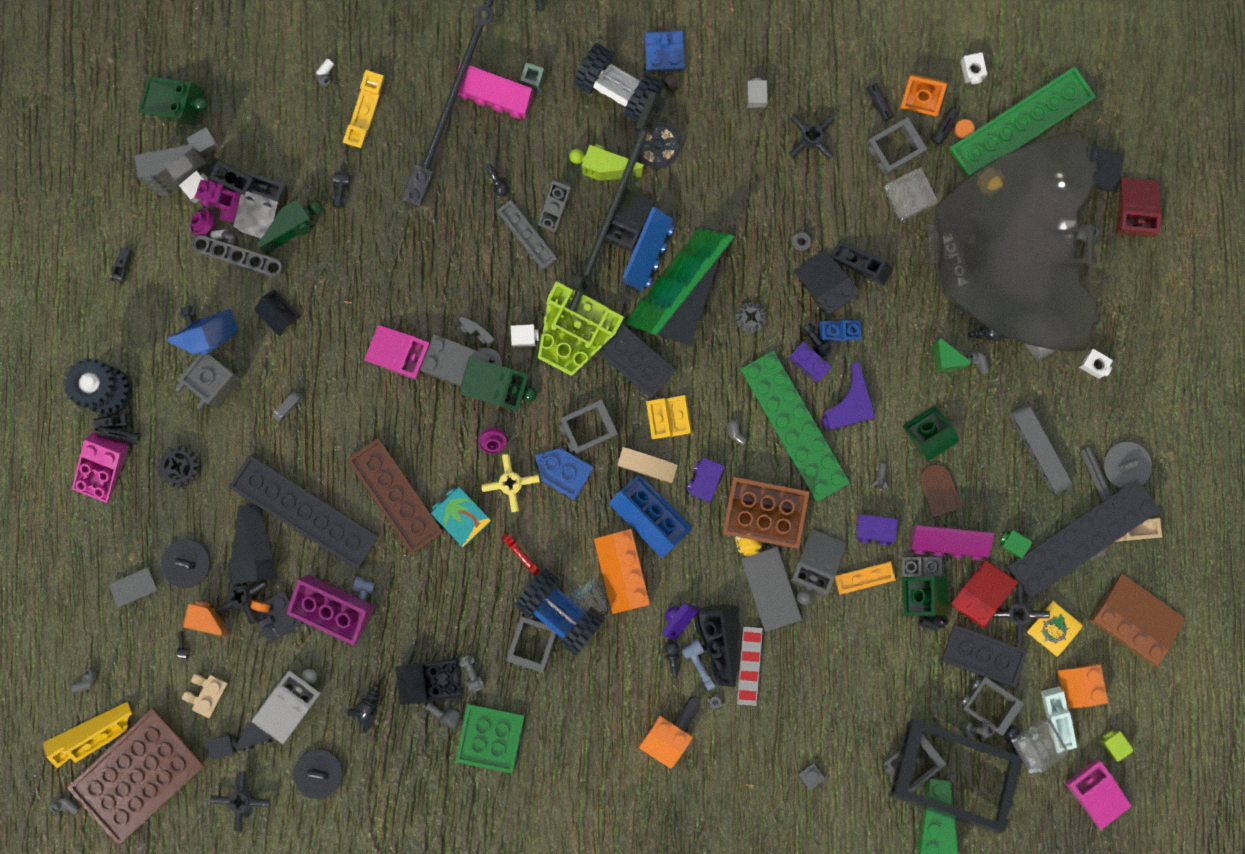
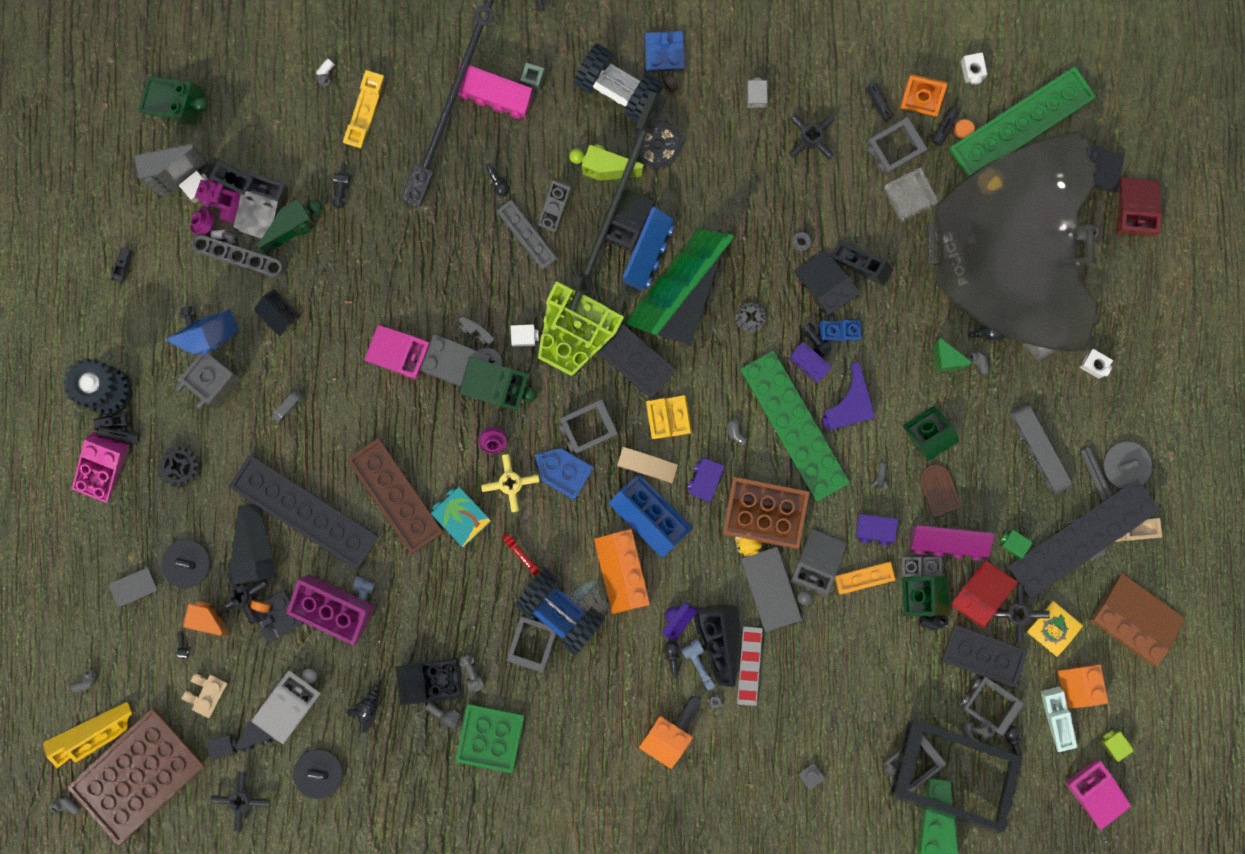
light grey brick [186,127,219,156] -> none
clear brick [1011,718,1069,775] -> none

